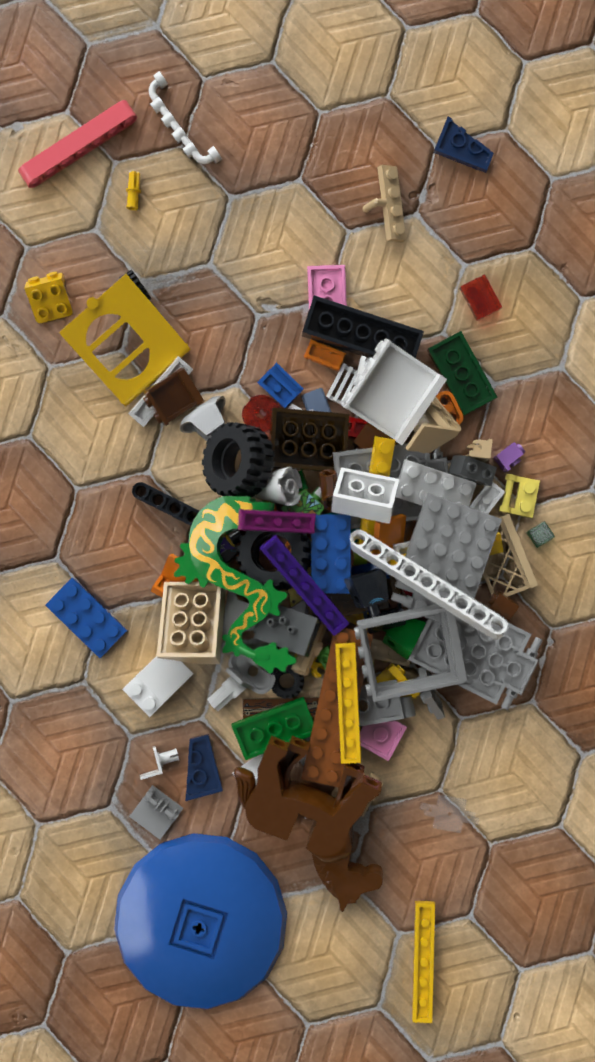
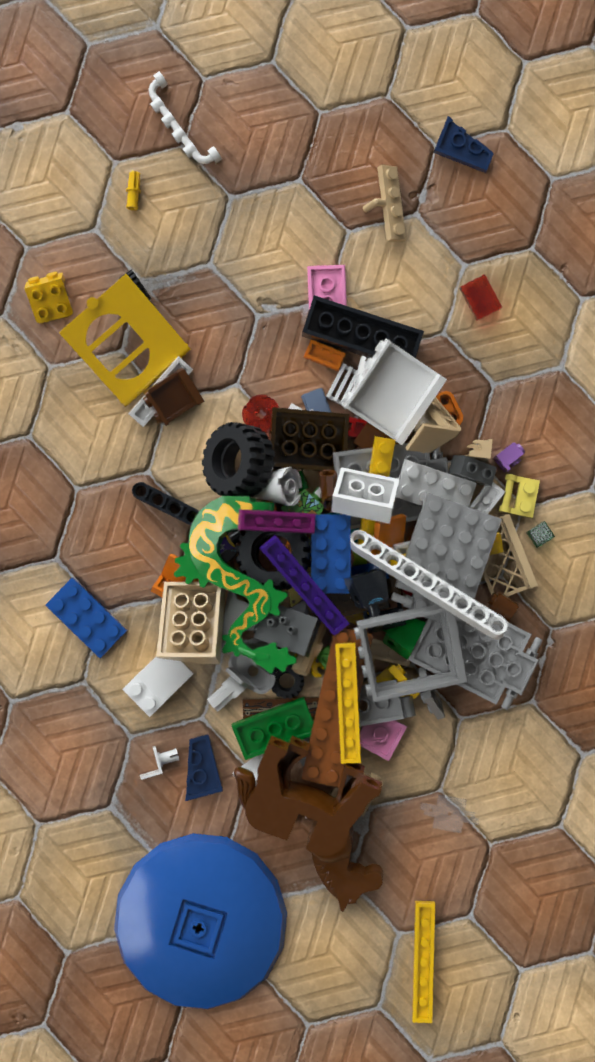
coral beam [18,100,137,188] -> none
light grey hinge [129,785,183,839] -> none
piece [180,396,226,441] -> none
blue plate [257,363,304,408] -> none
dark green plate [427,331,497,416] -> none

